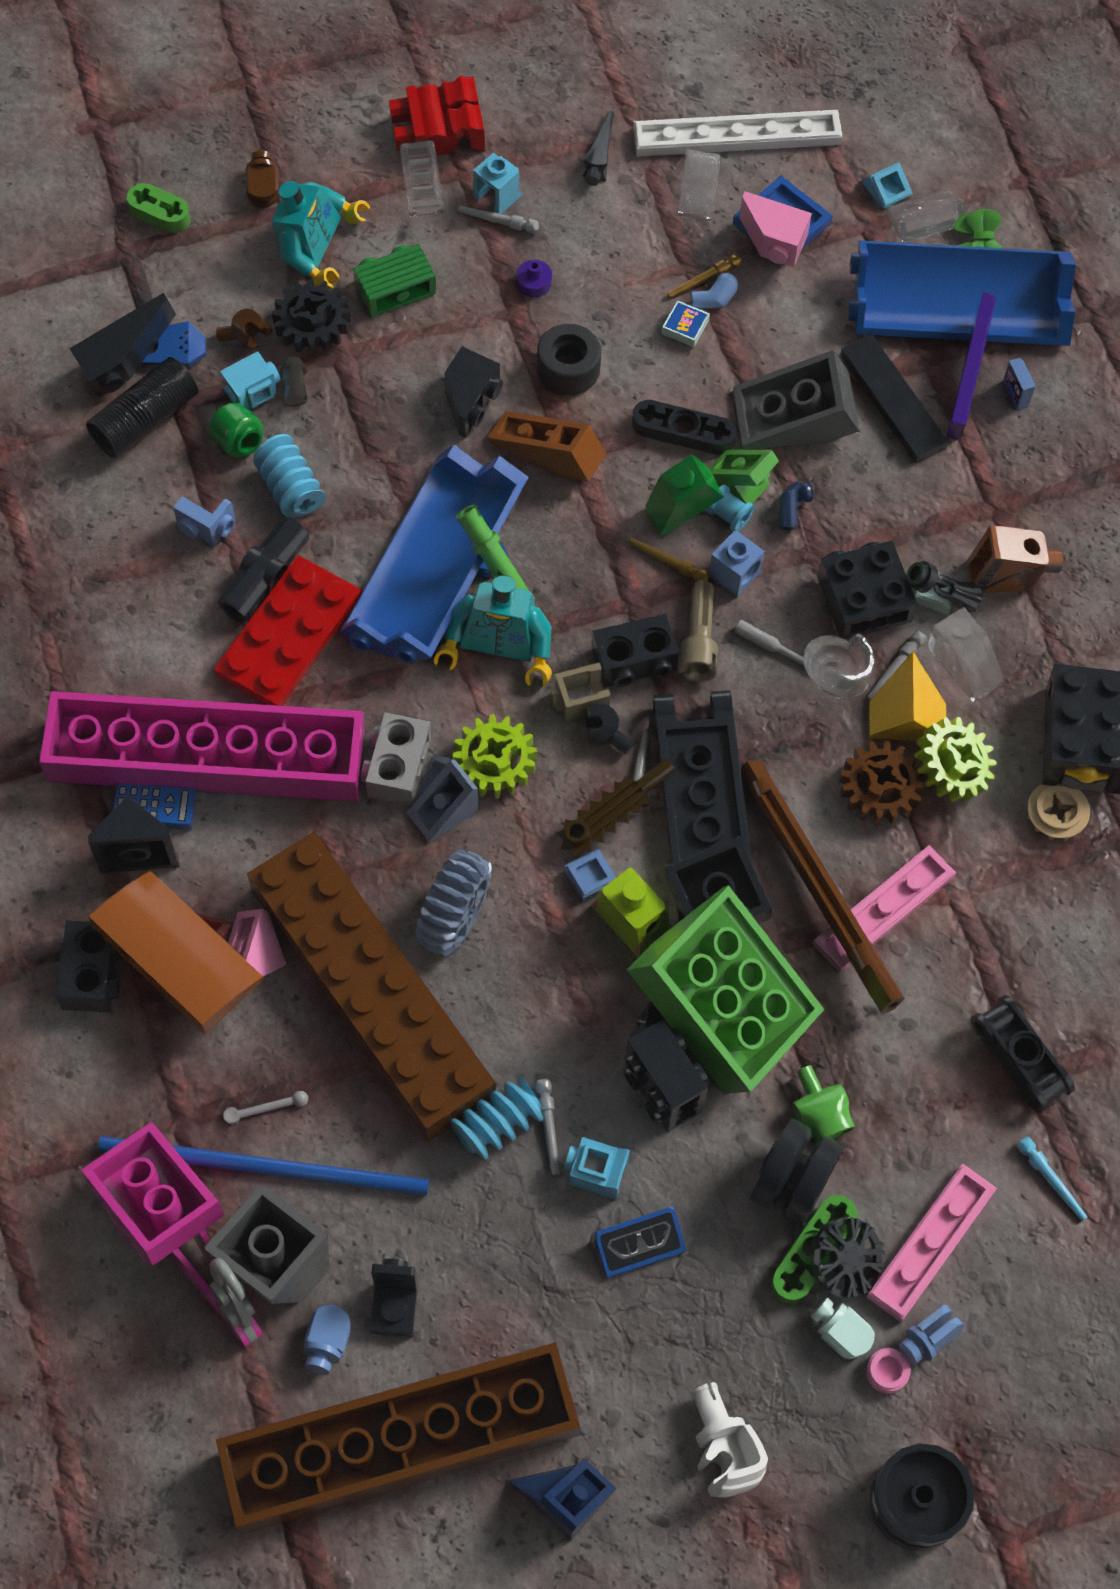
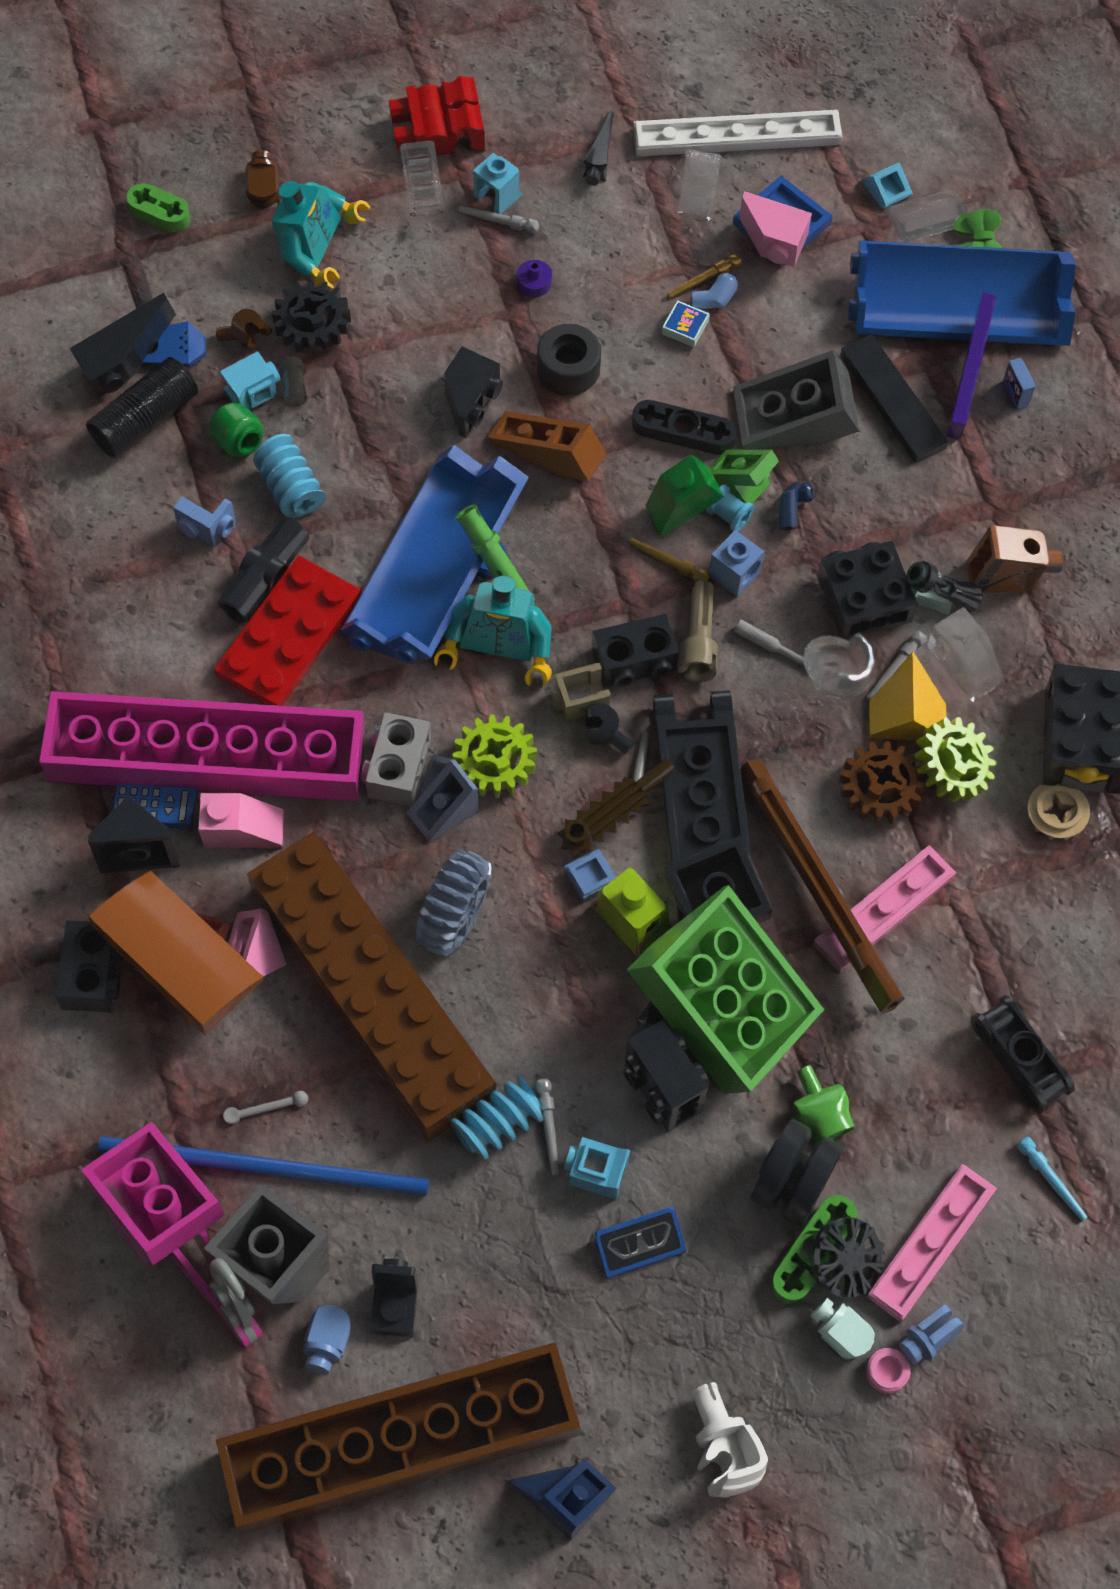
green brick [353,244,436,318] -> none
black wheel [869,1443,974,1552] -> none
none -> bright pink slope [199,793,284,848]

